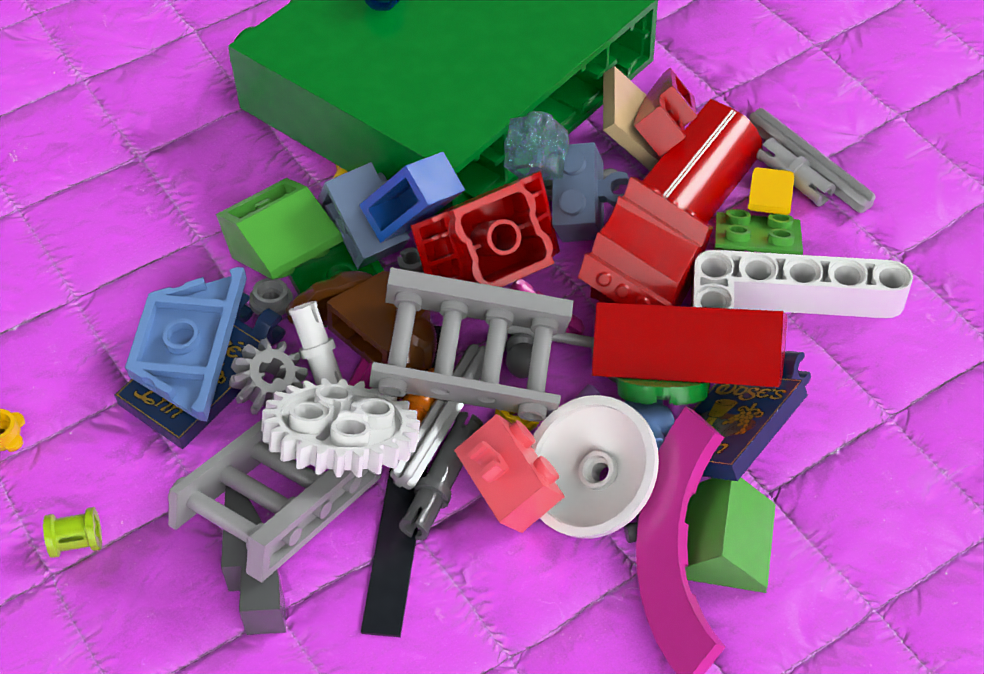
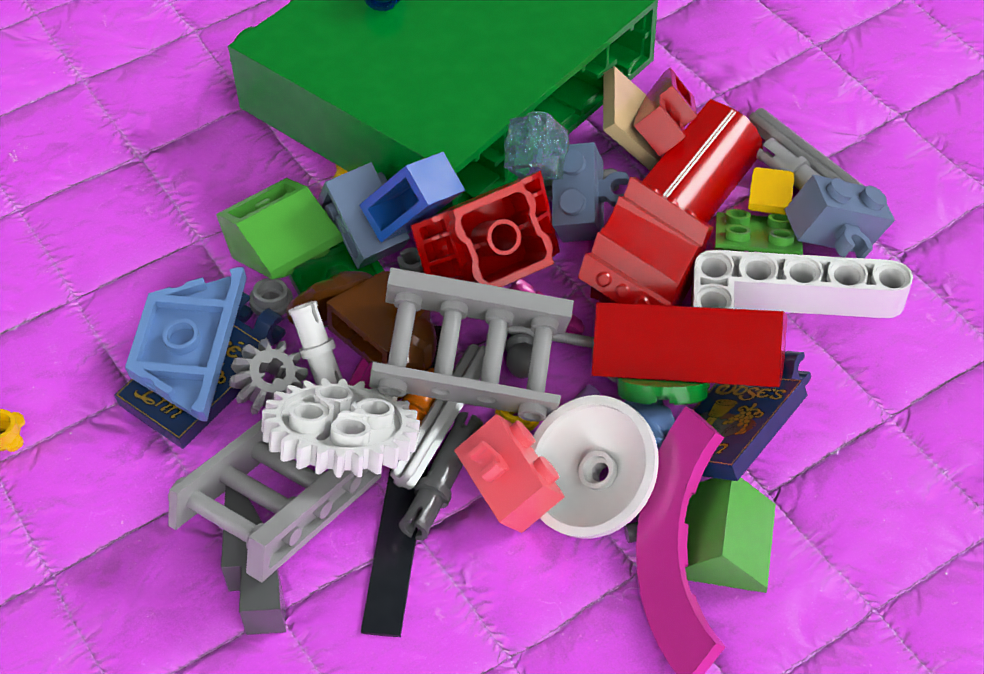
lime bush [43,507,102,558] -> none
none -> sand blue brick [784,174,895,259]

